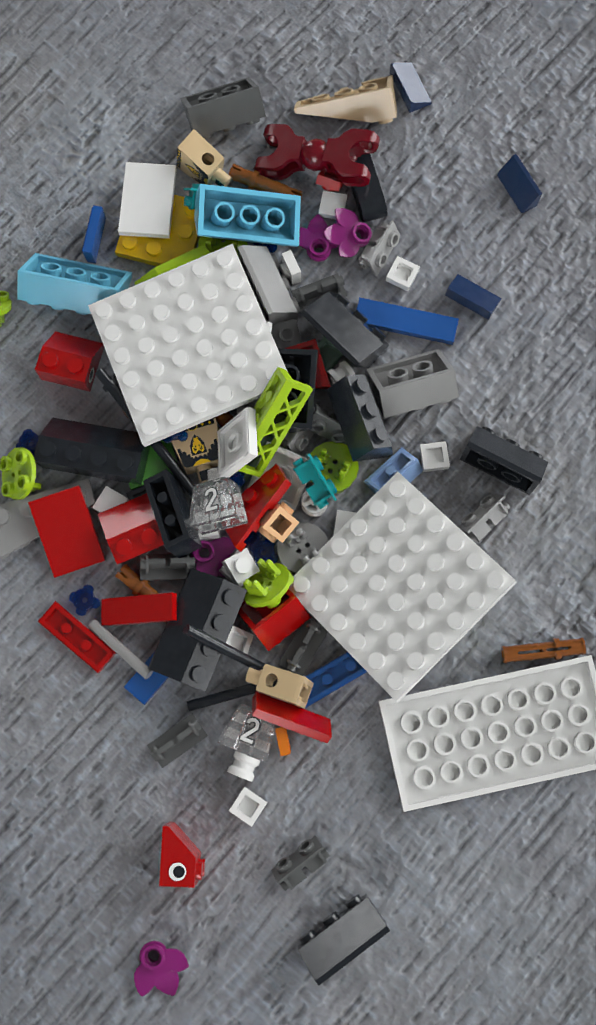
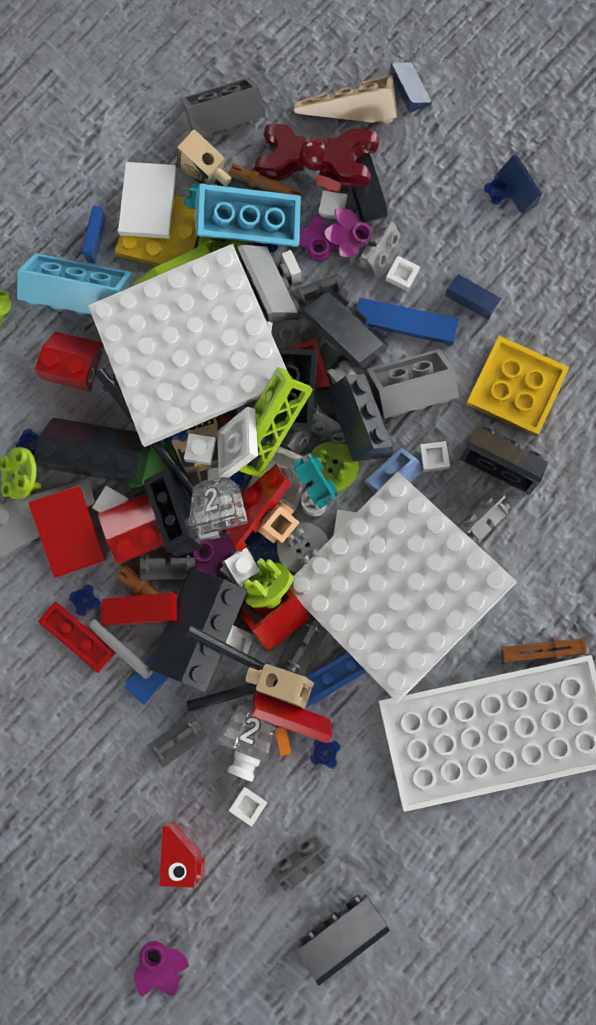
none -> white plate [184,433,216,465]
none -> clear blue plate [310,739,340,768]
none -> yellow plate [466,336,570,437]
none -> clear blue plate [484,177,513,205]

